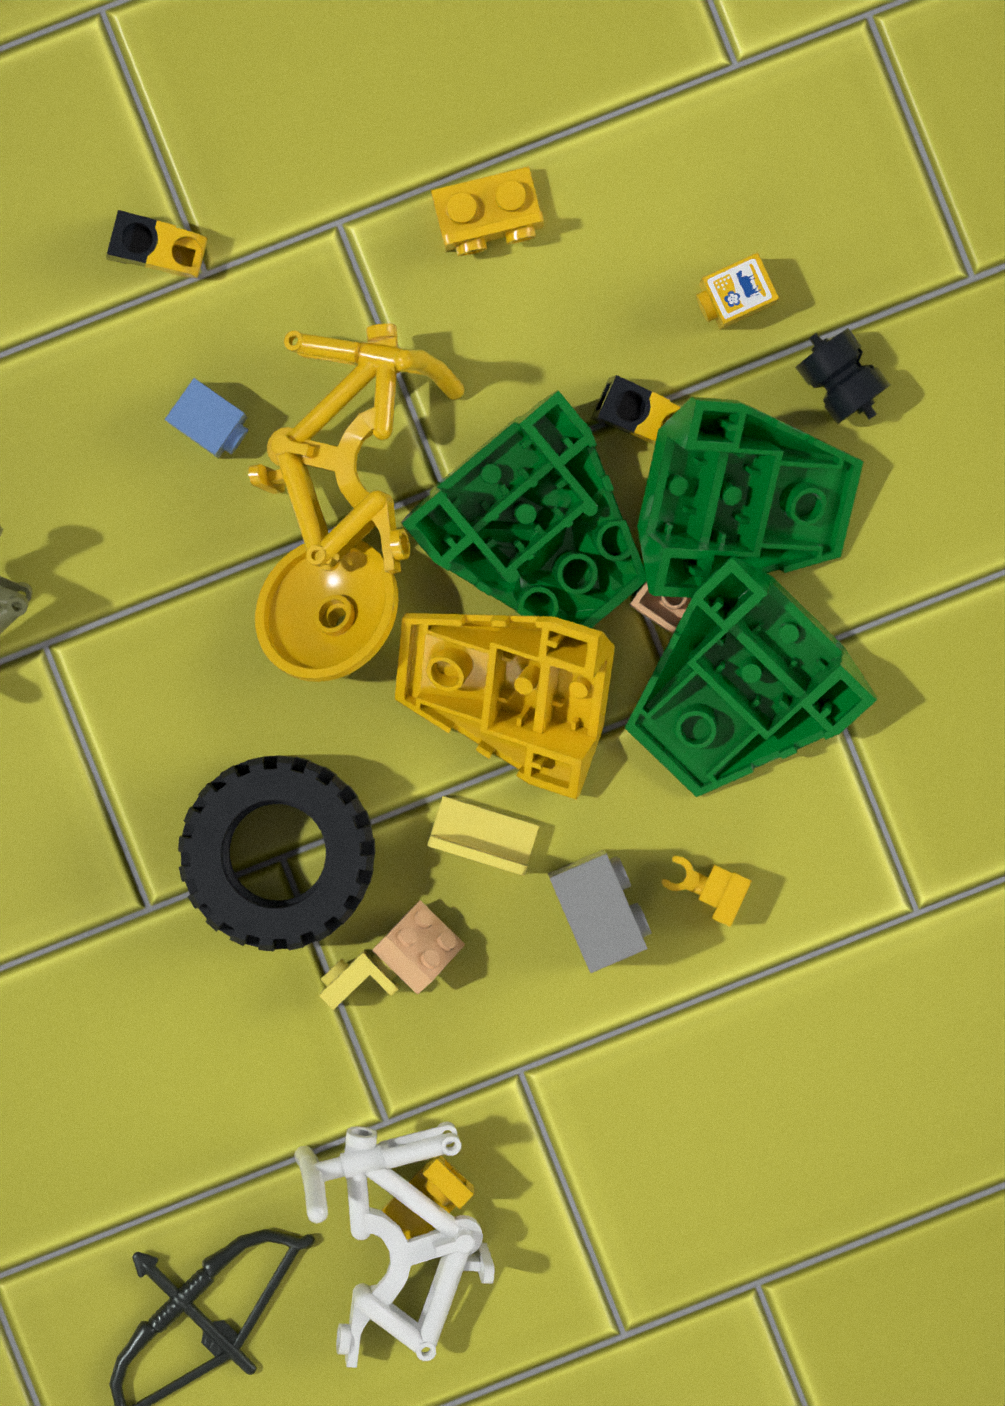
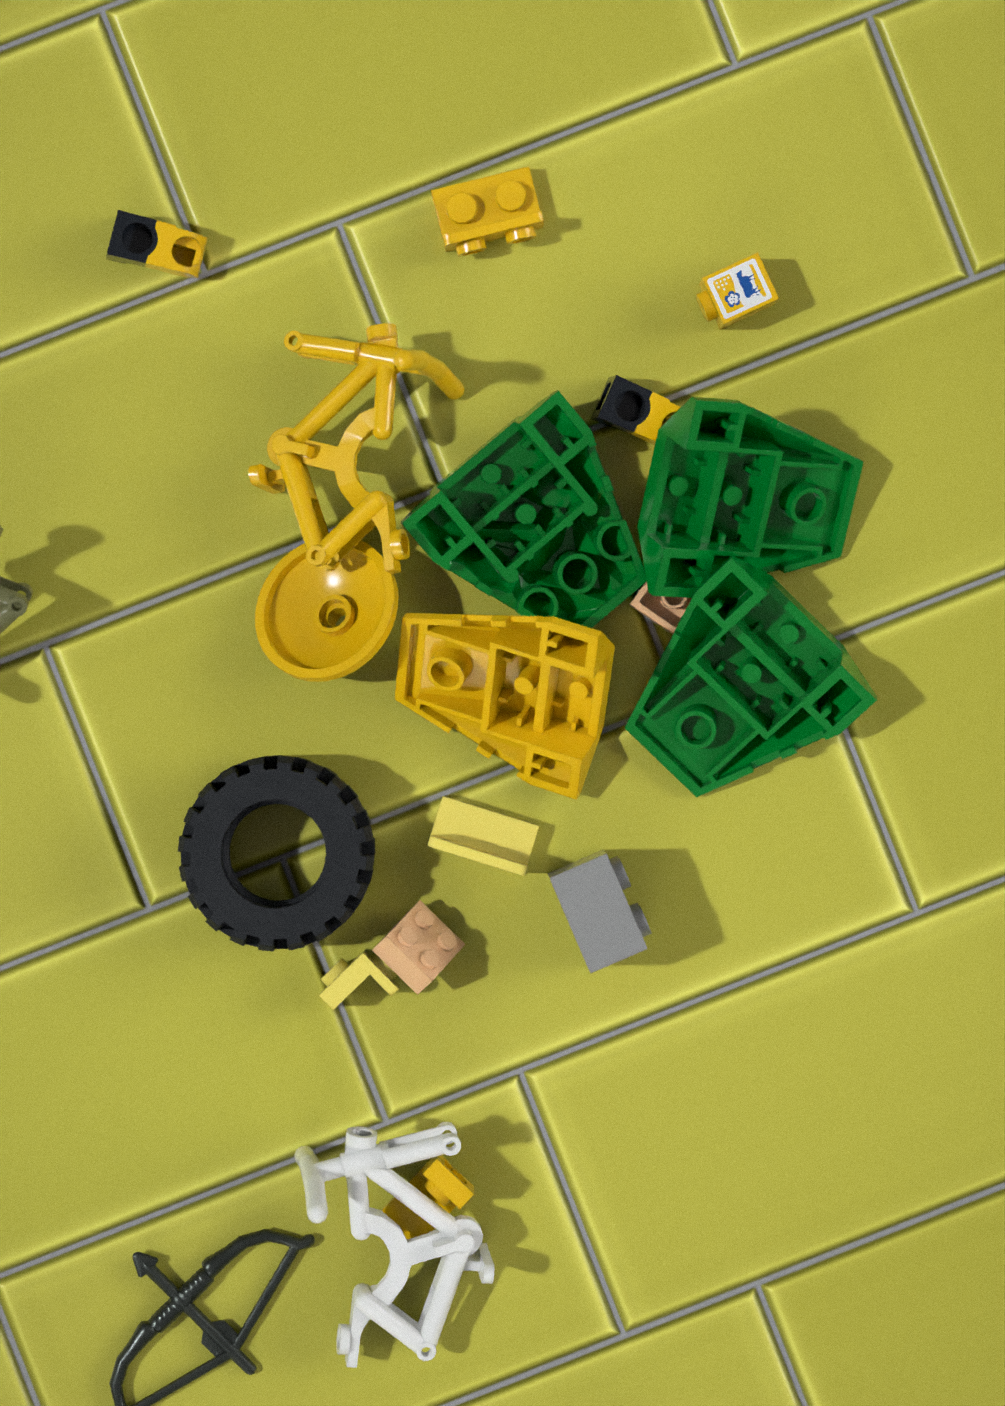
medium blue brick [165,378,248,459] -> none
yellow piece [662,856,752,927] -> none
black wheel [795,328,891,425] -> none

